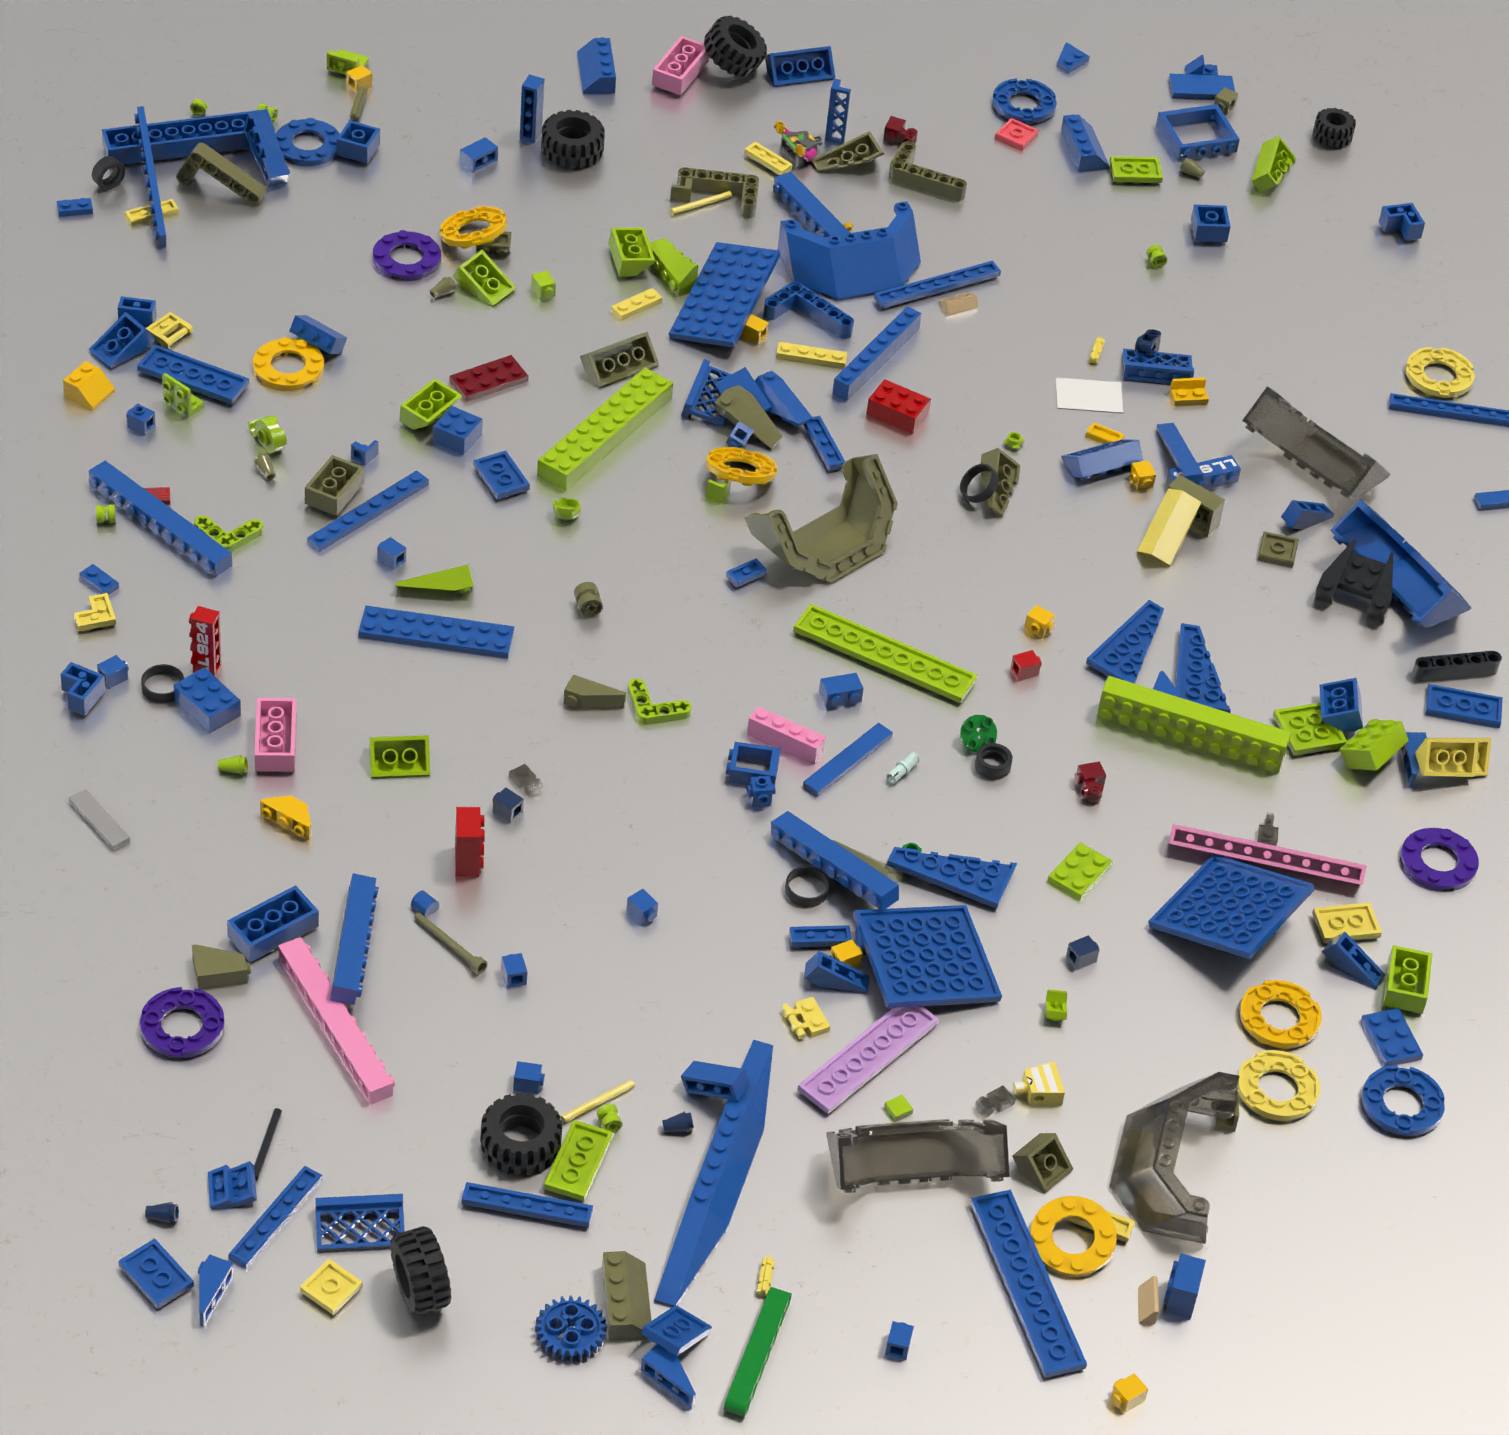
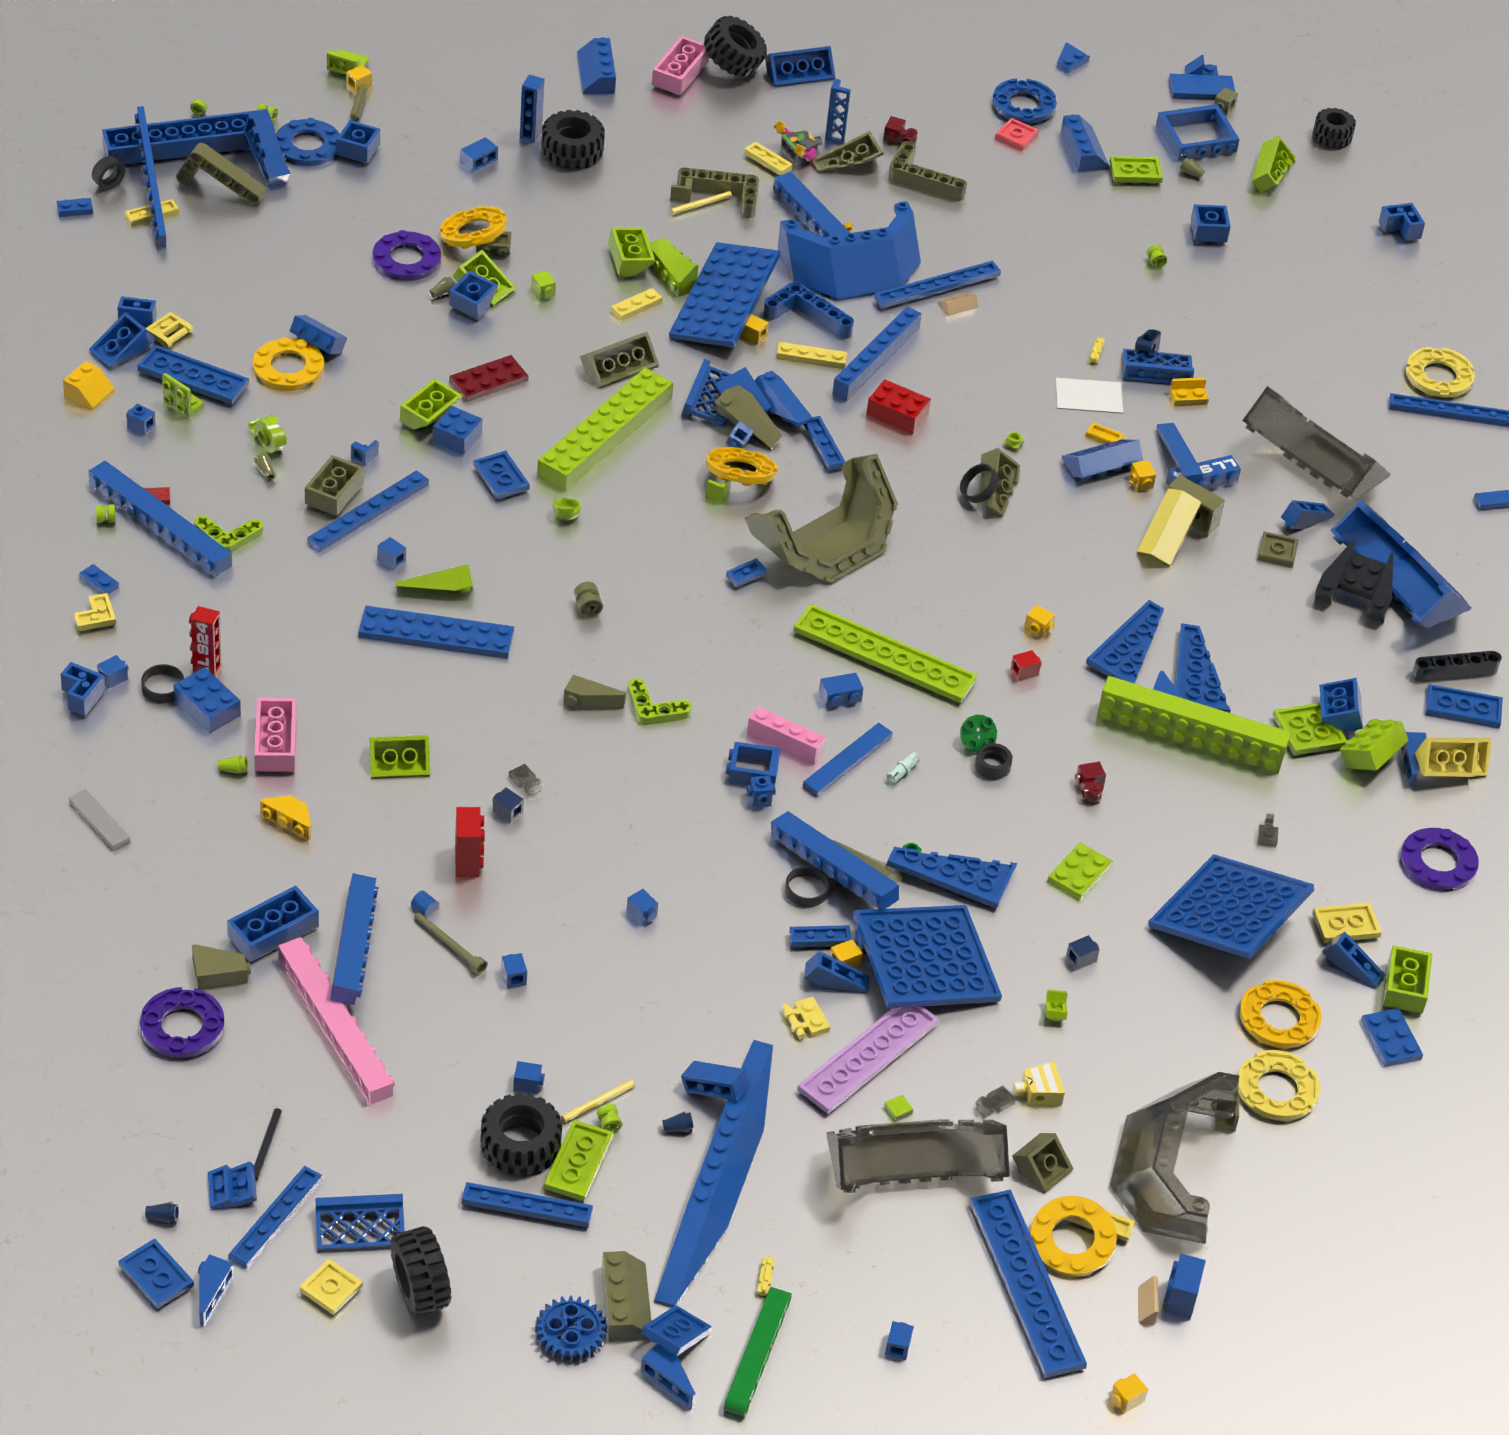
bright pink brick [1168,824,1367,885] -> none
blue plate [1362,1065,1445,1136] -> none
none -> blue slope [449,271,498,320]

